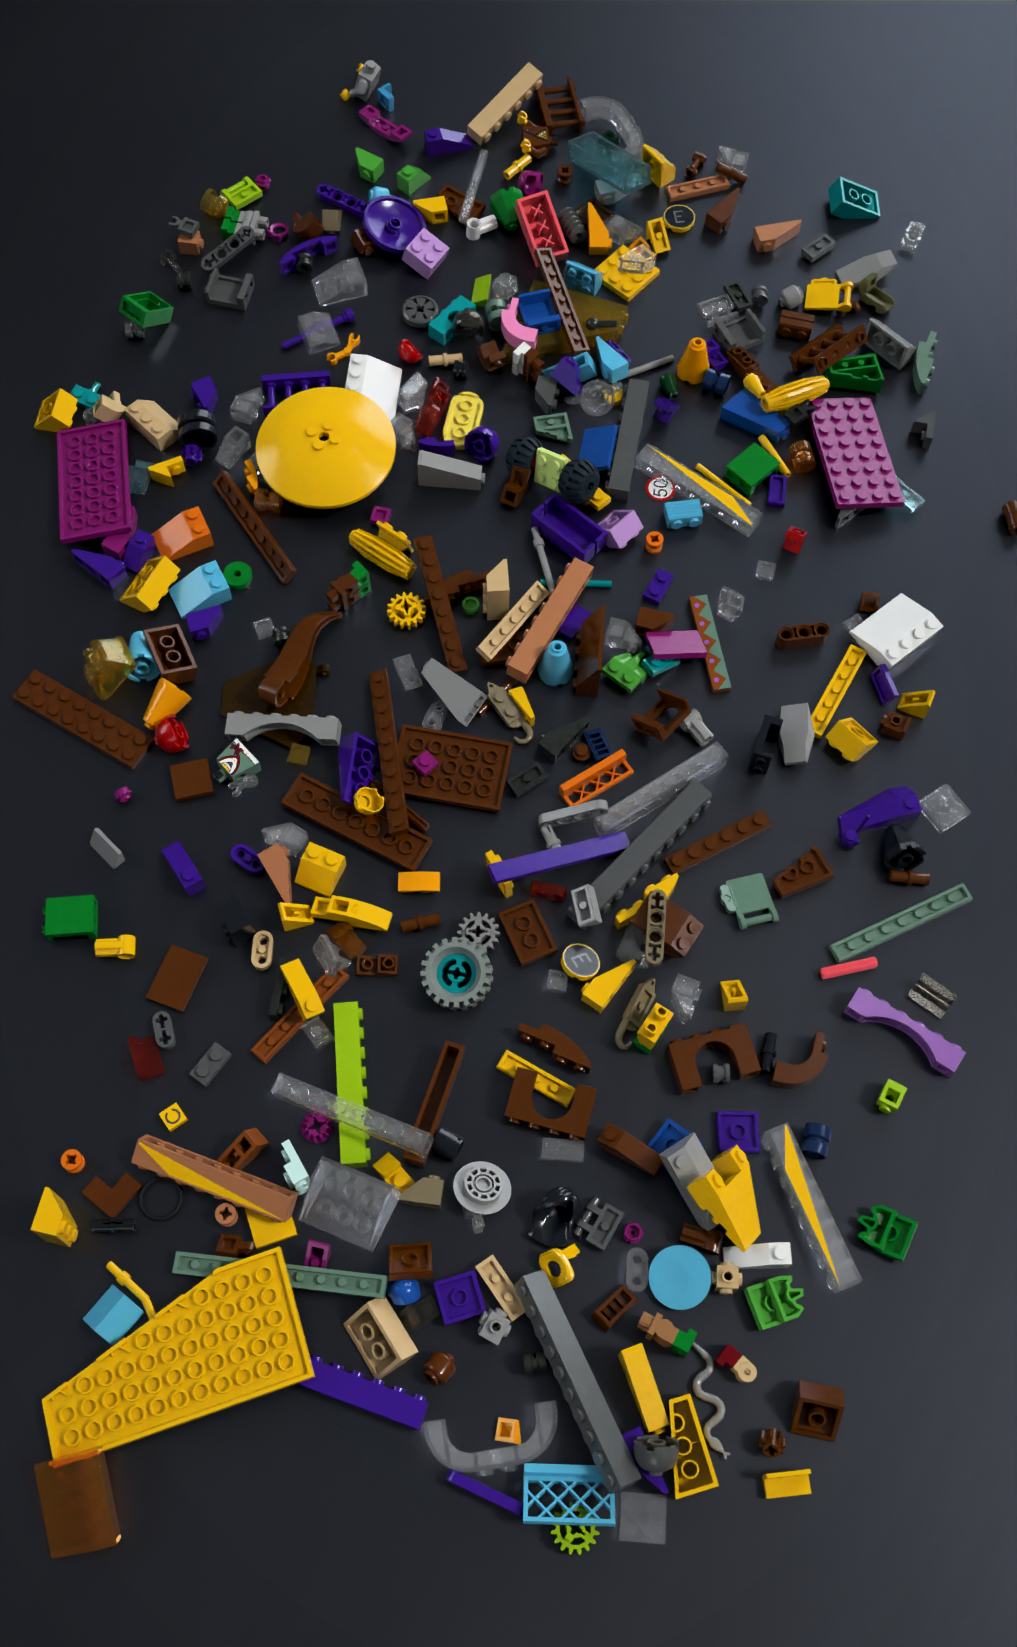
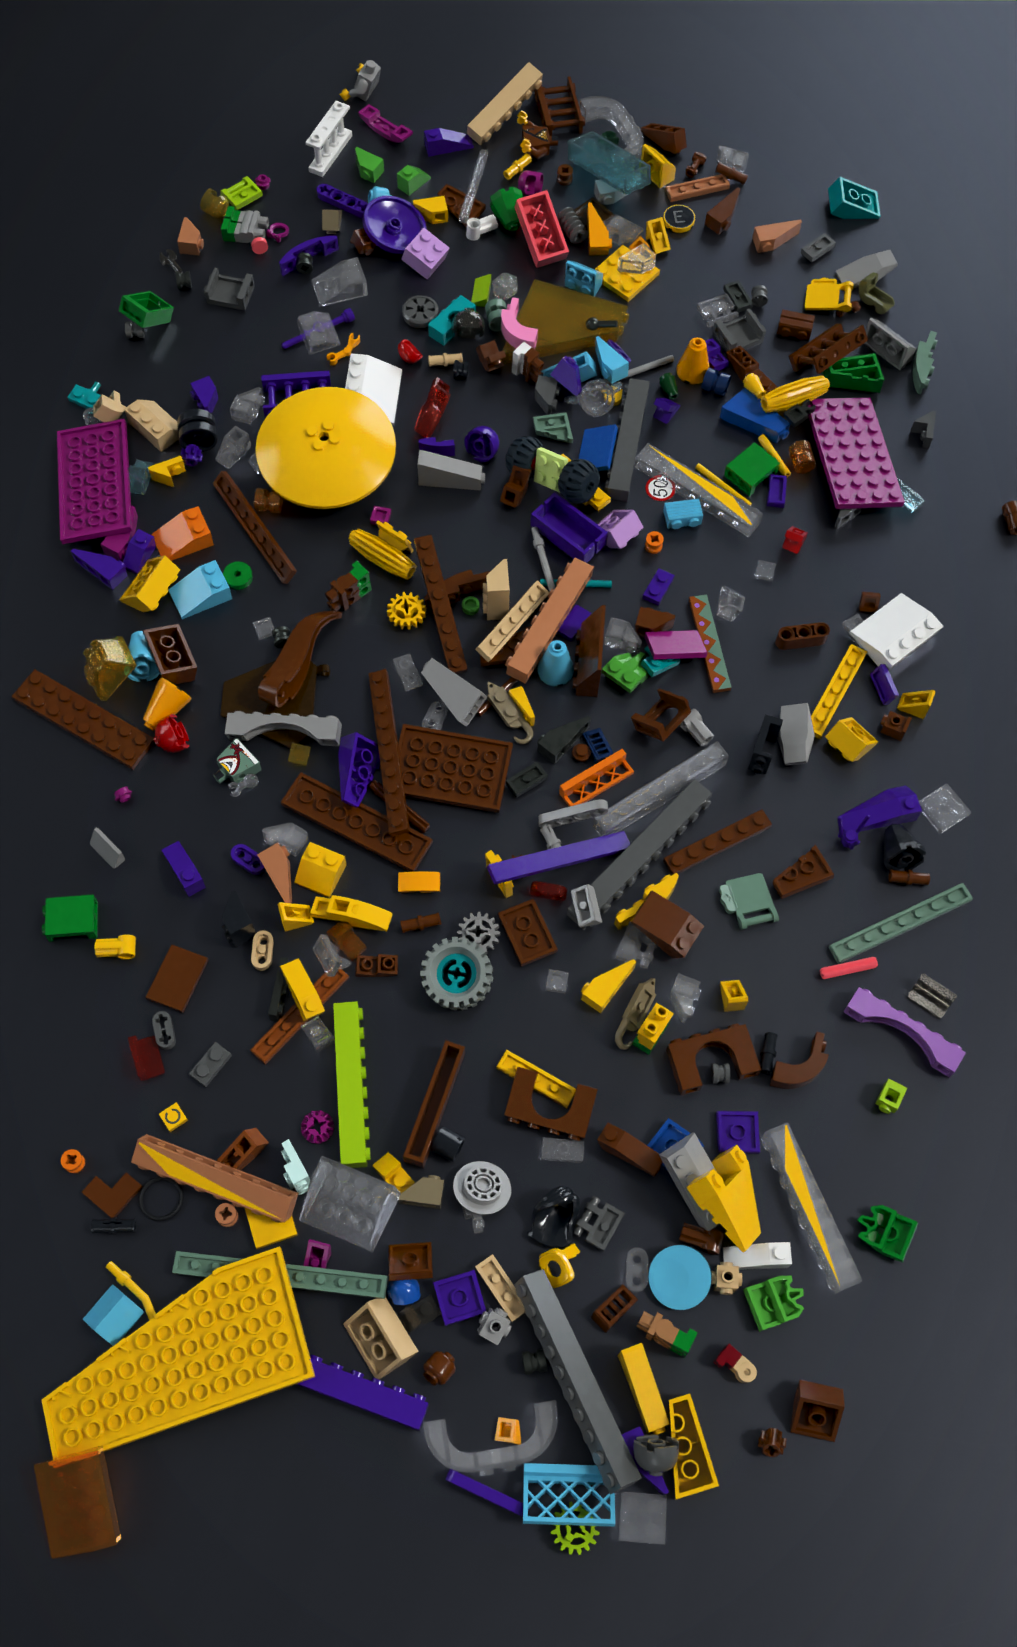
yellow slope [30,1187,78,1247] -> none
yellow slope [34,388,78,432] -> none
dark grey plate [168,216,200,238] -> none
reddish brown tile [169,758,214,802] -> none
dark purple slope [185,605,224,641] -> none
dark grey beam [201,226,255,273] -> none
reddish brown plate [215,1233,256,1258] -> none
light orange slope [244,459,260,500] -> none
clear brick [270,1072,434,1159] -> none
reddish brown brick [291,212,325,241] -> none
yellow hair [353,787,384,816] -> none
dark azure bracket [377,83,394,112] -> none
clear slope [390,412,416,453] -> none
clear slope [397,372,427,414] -> none
magenta plate [412,750,439,777] -> none
light yellow tile [443,392,484,450] -> none
reddish brown slope [517,1023,592,1074] -> none
blue panel [518,289,561,335] -> none
reddish brown plate [534,247,590,356] -> none
tile [561,944,600,981] -> none
magenta plate [623,1222,643,1244] -> none
dark tan beam [644,889,667,967] -> none
light grey animal [692,1342,730,1460] -> none
yellow panel [762,1469,812,1499] -> none
light grey head [778,285,804,310] -> none
dark blue wheel [799,1122,832,1160] -> none
clear slope [899,221,926,253] -> none
none -> coral tile [251,237,268,254]
none -> white fence [305,101,352,177]
none -> reddish brown slope [640,123,687,154]

